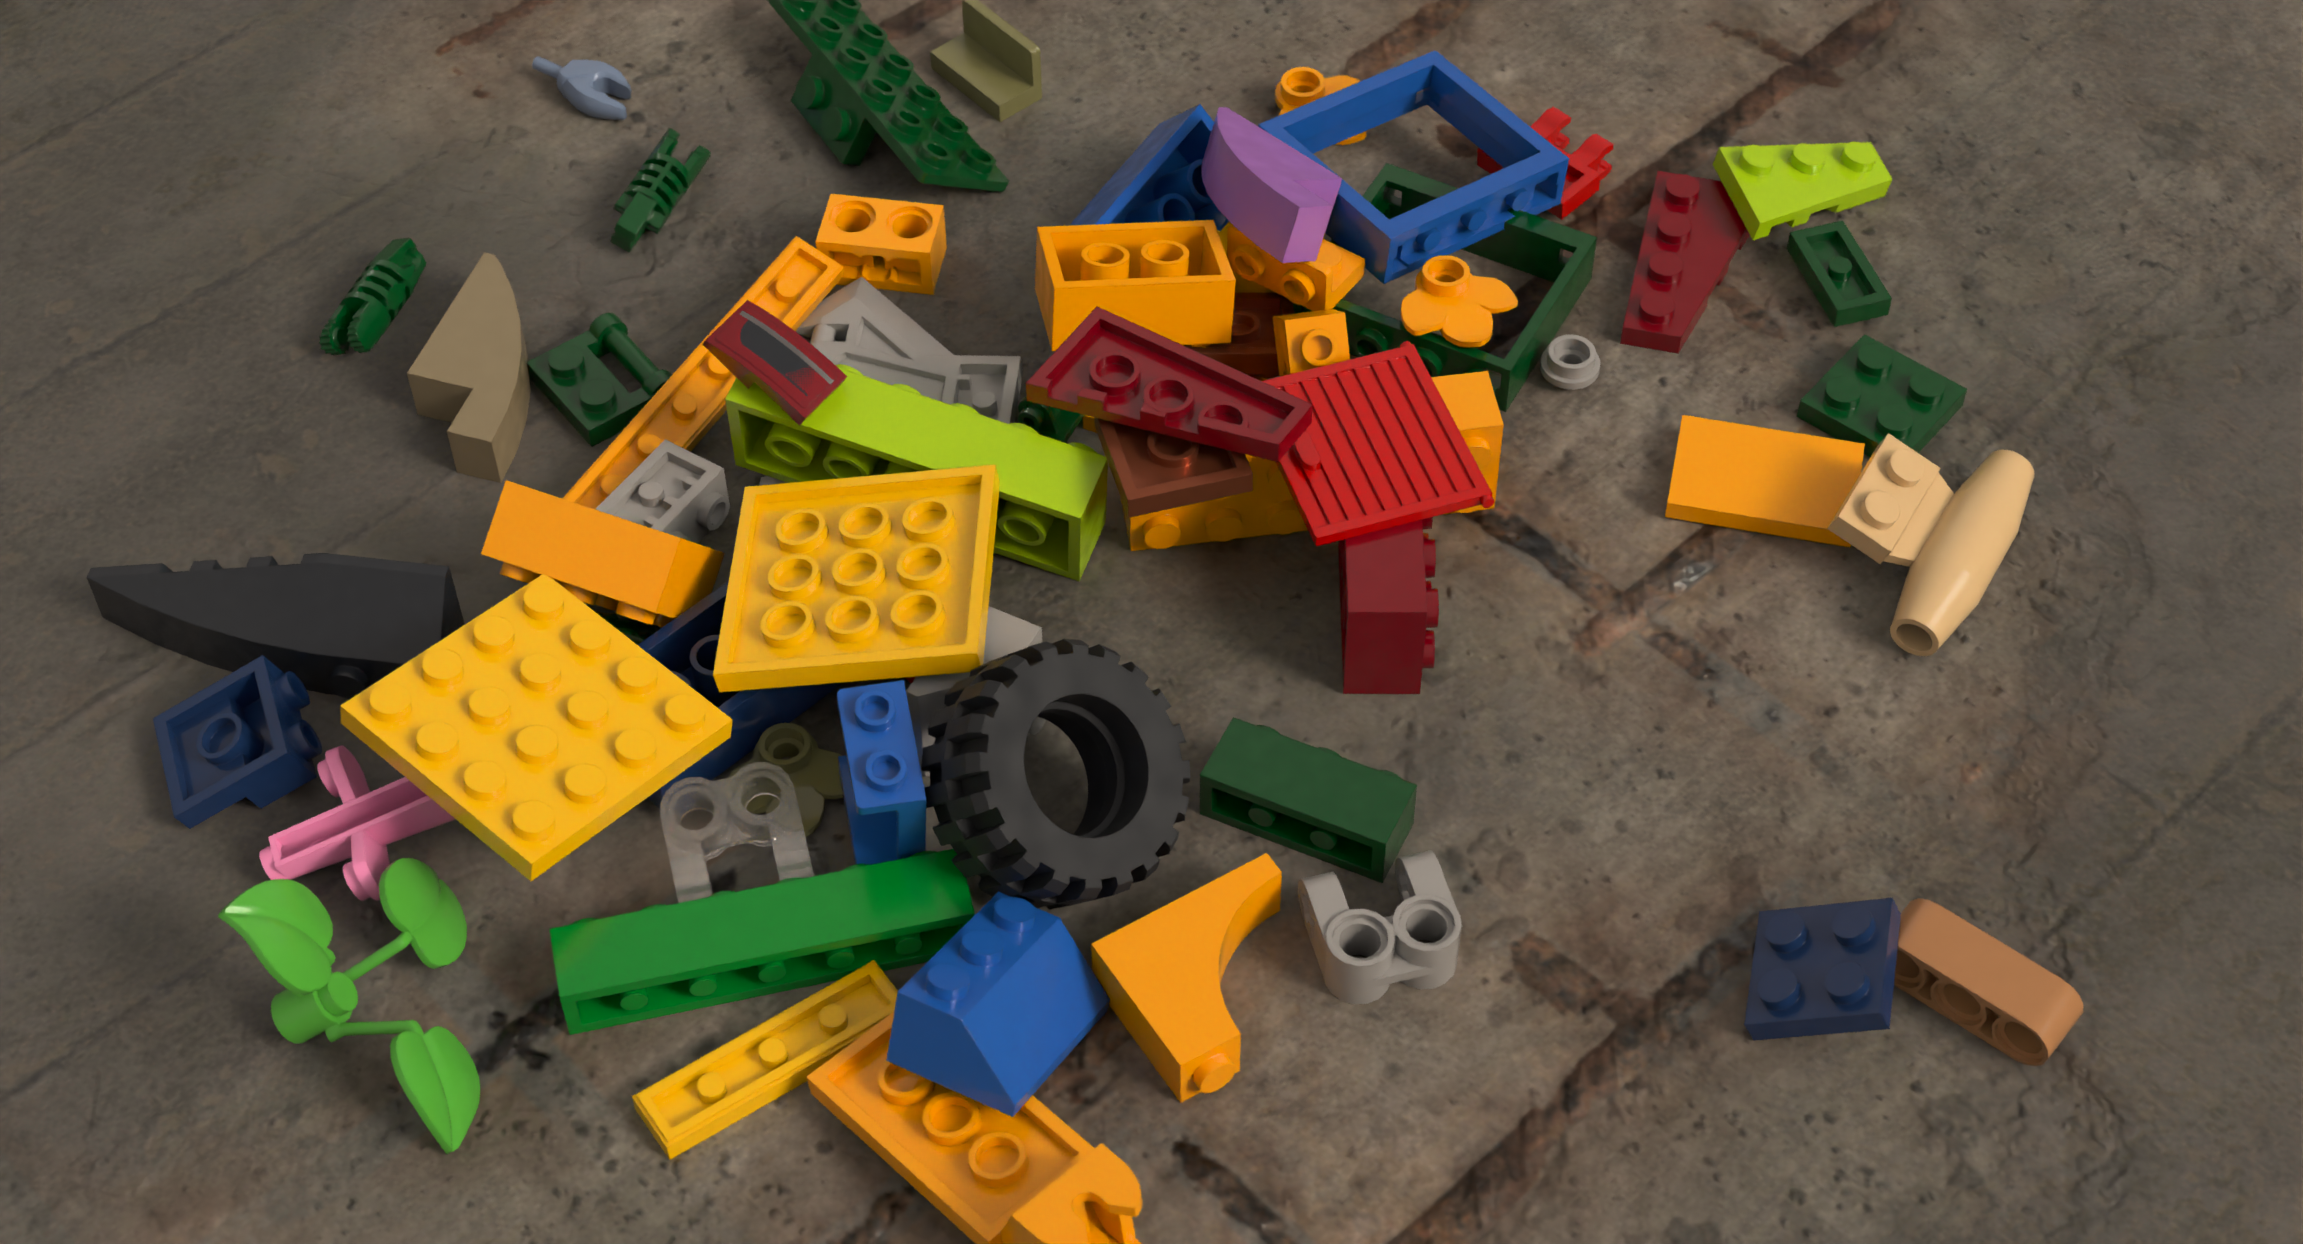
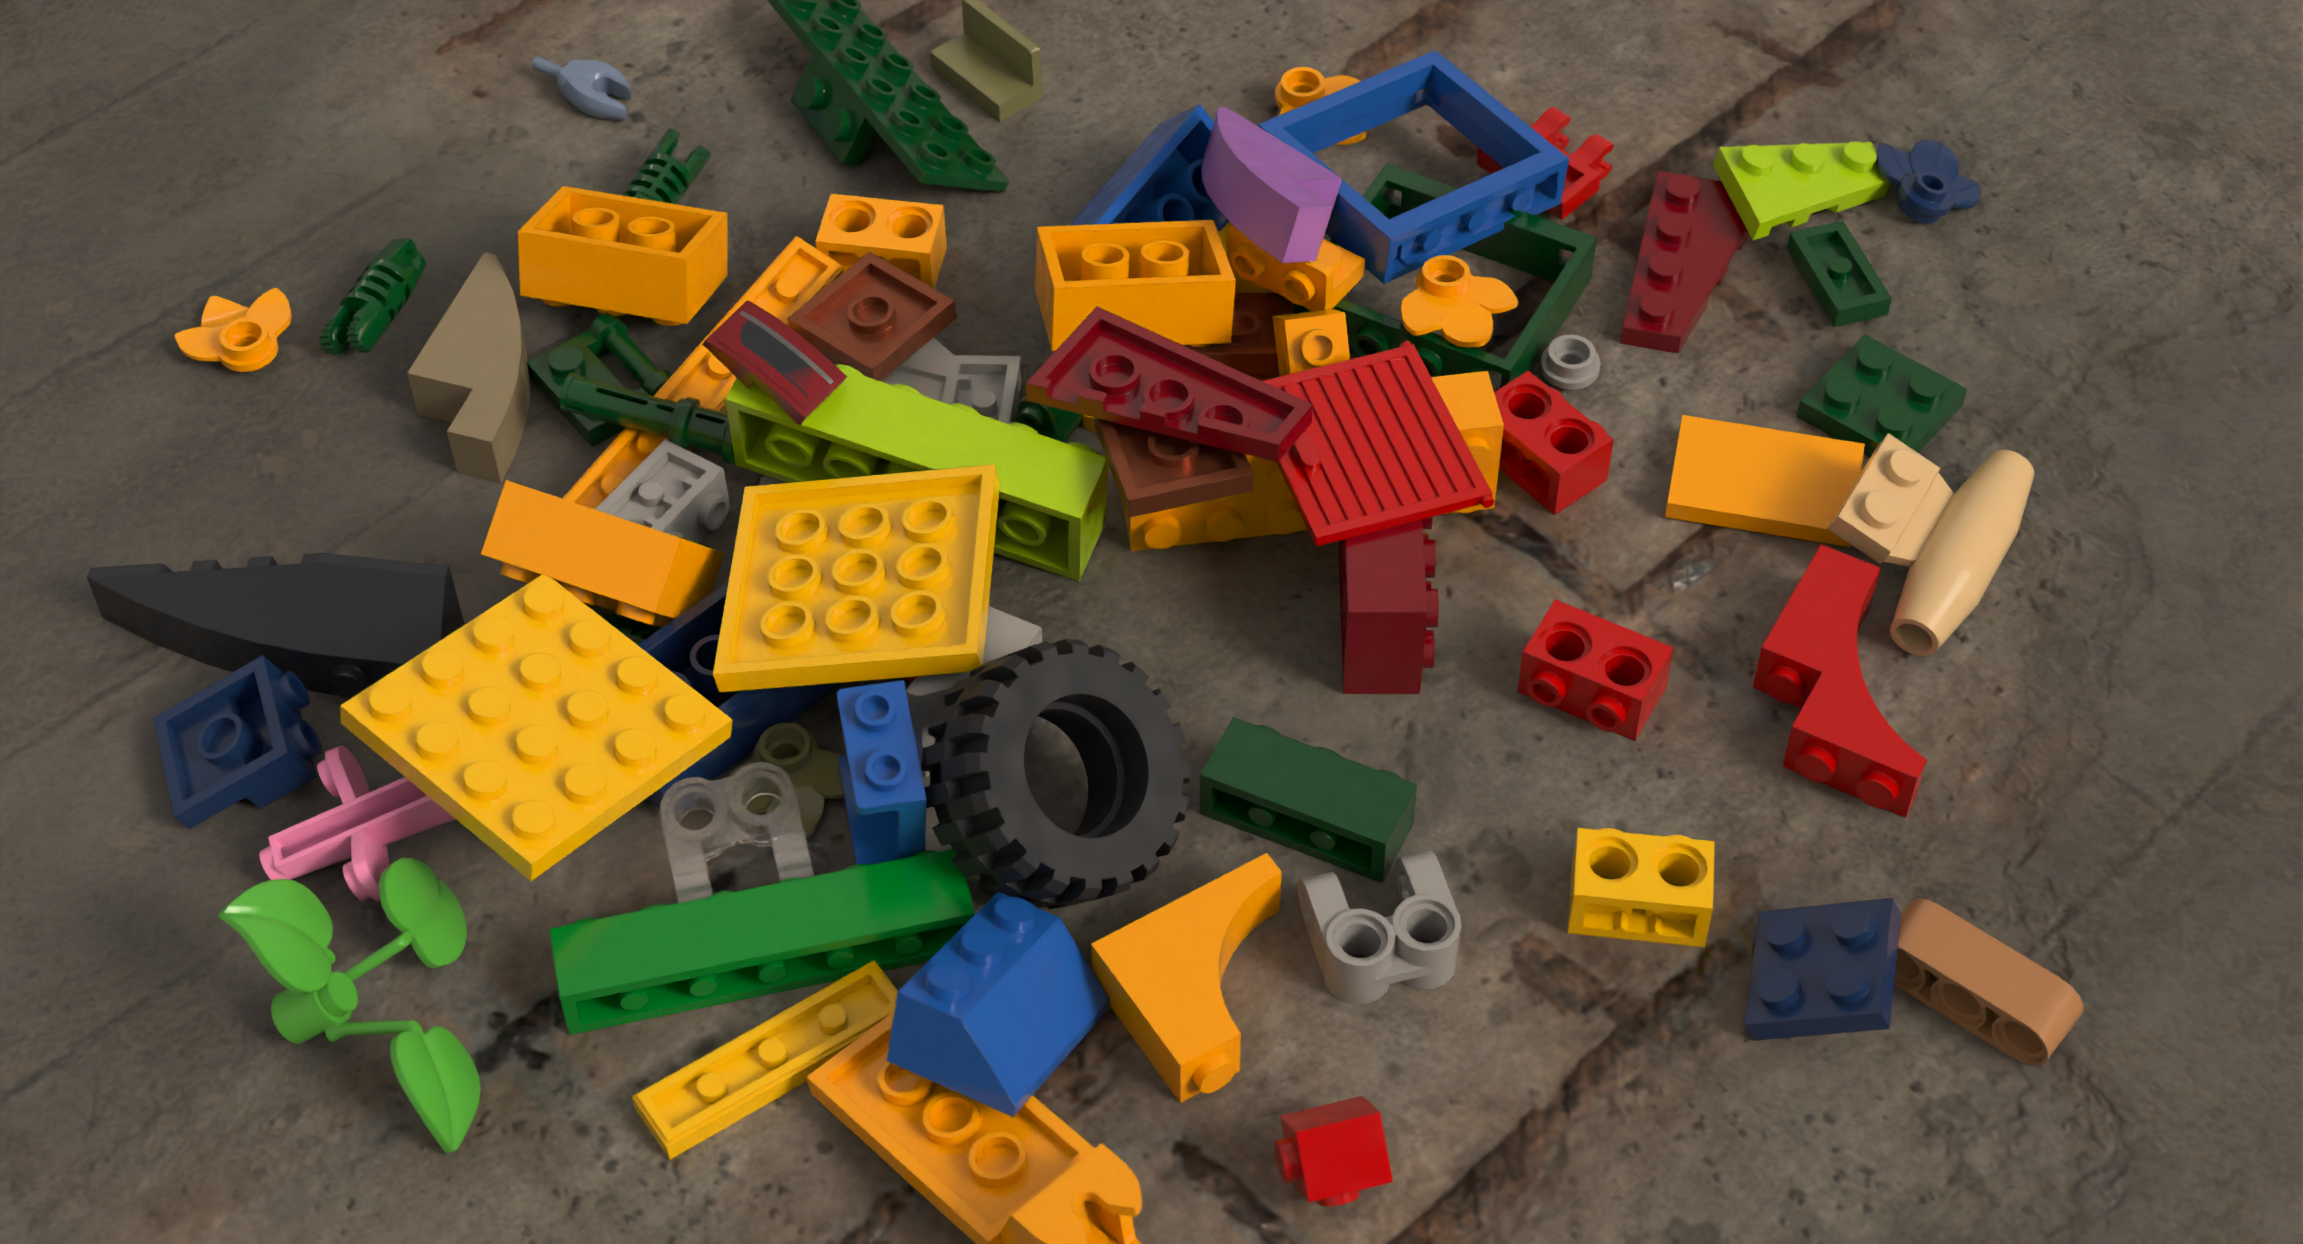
none -> light orange plate [175,288,292,372]
none -> light orange brick [518,186,728,326]
none -> dark green pin [559,373,735,465]
none -> copper plate [787,252,957,381]
none -> red brick [1274,1096,1393,1206]
none -> red brick [1494,371,1614,515]
none -> red brick [1517,599,1674,741]
none -> yellow brick [1568,828,1715,947]
none -> red arch [1753,544,1927,818]
none -> dark blue plate [1875,139,1981,224]

